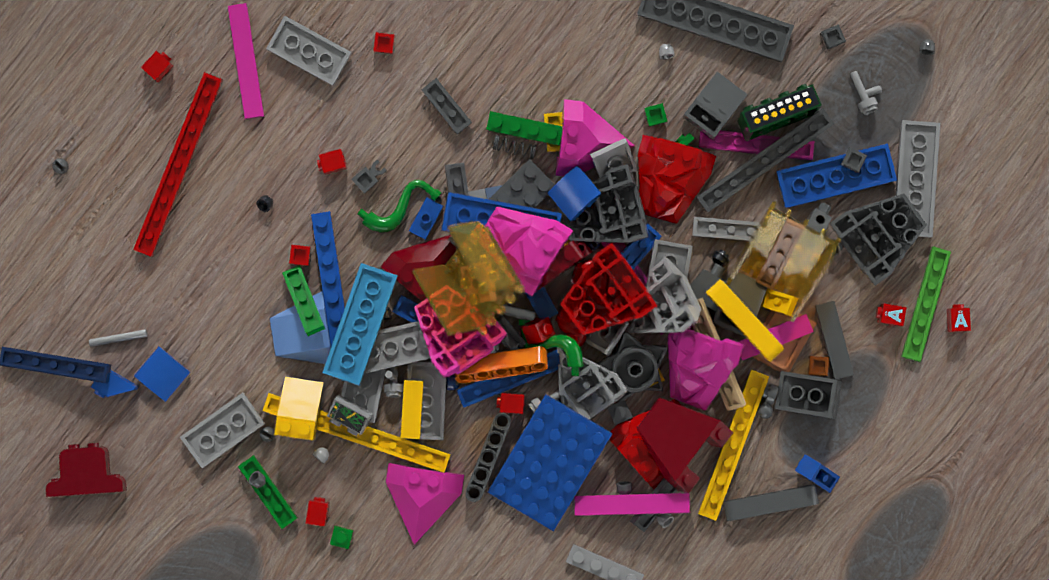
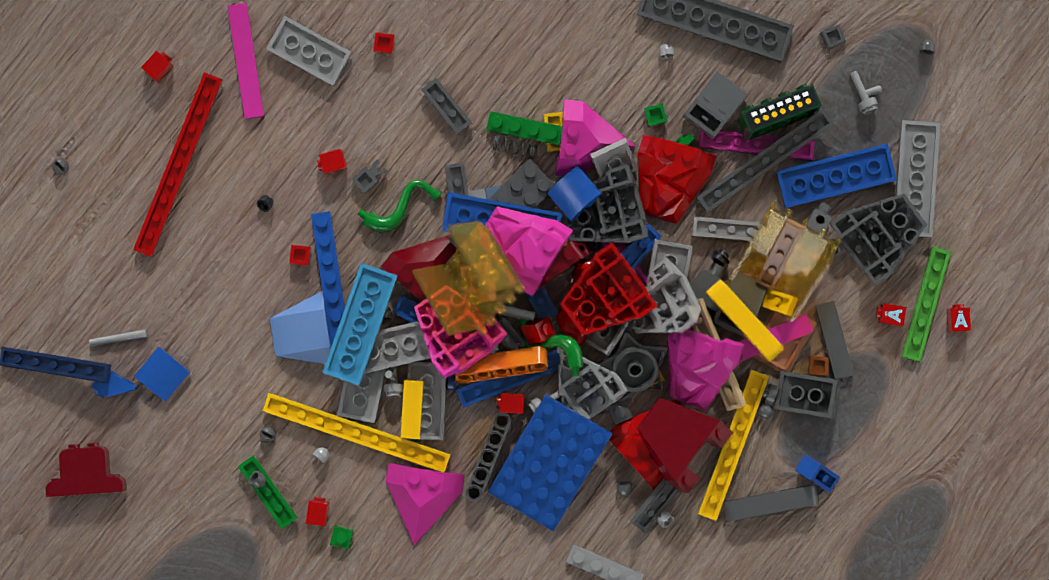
light grey plate [180,392,266,468] -> none
yellow slope [274,377,324,440] -> none
green plate [282,265,326,336] -> none
slope [327,395,373,436] -> none
blue plate [409,197,444,240] -> none
dark pink tile [575,493,690,516] -> none
dark grey tile [841,147,867,173] -> none

